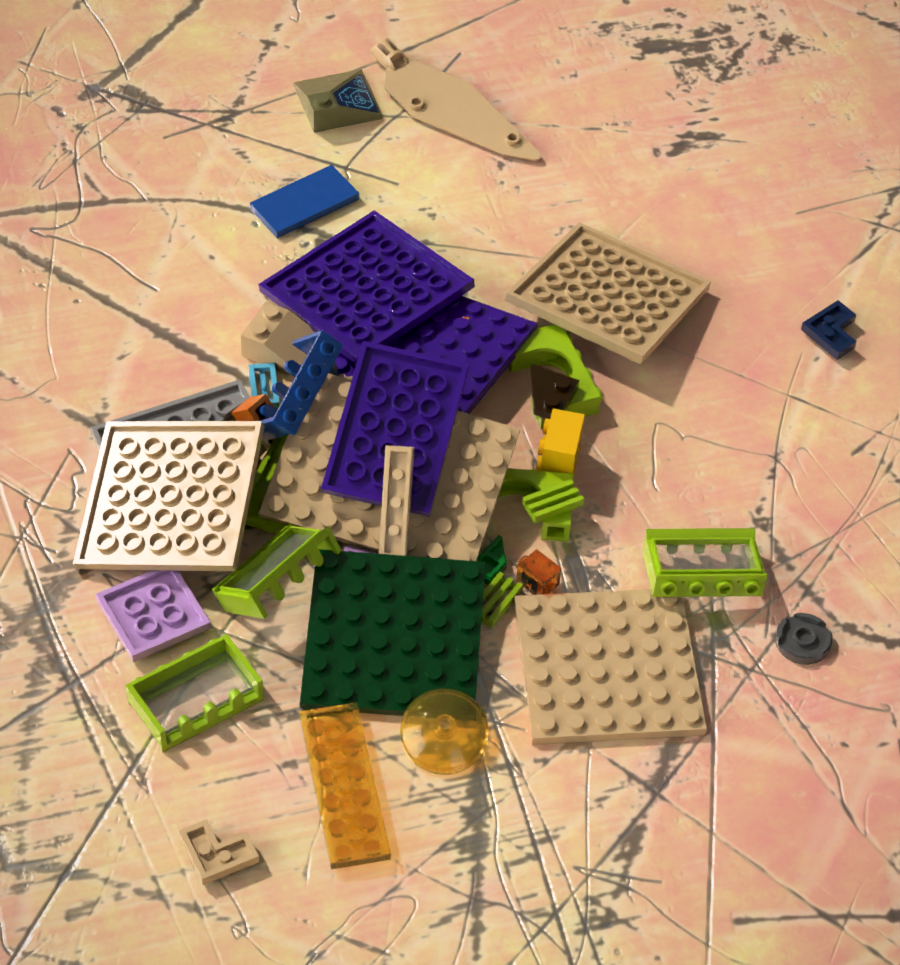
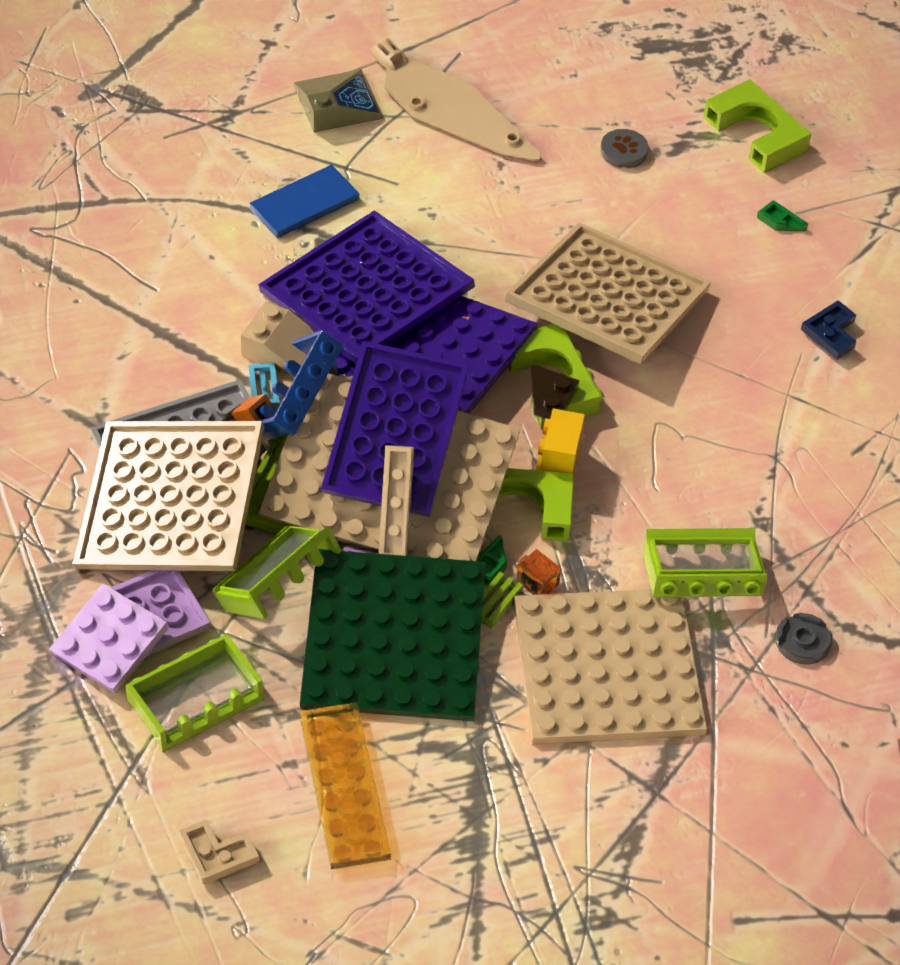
clear yellow dish [400,689,489,775] -> none
lime tile [522,479,584,524] -> none
none -> lavender plate [49,583,170,694]
none -> dark grey tile [600,129,649,168]
none -> lime arch [703,79,811,173]
none -> green tile [757,200,808,231]

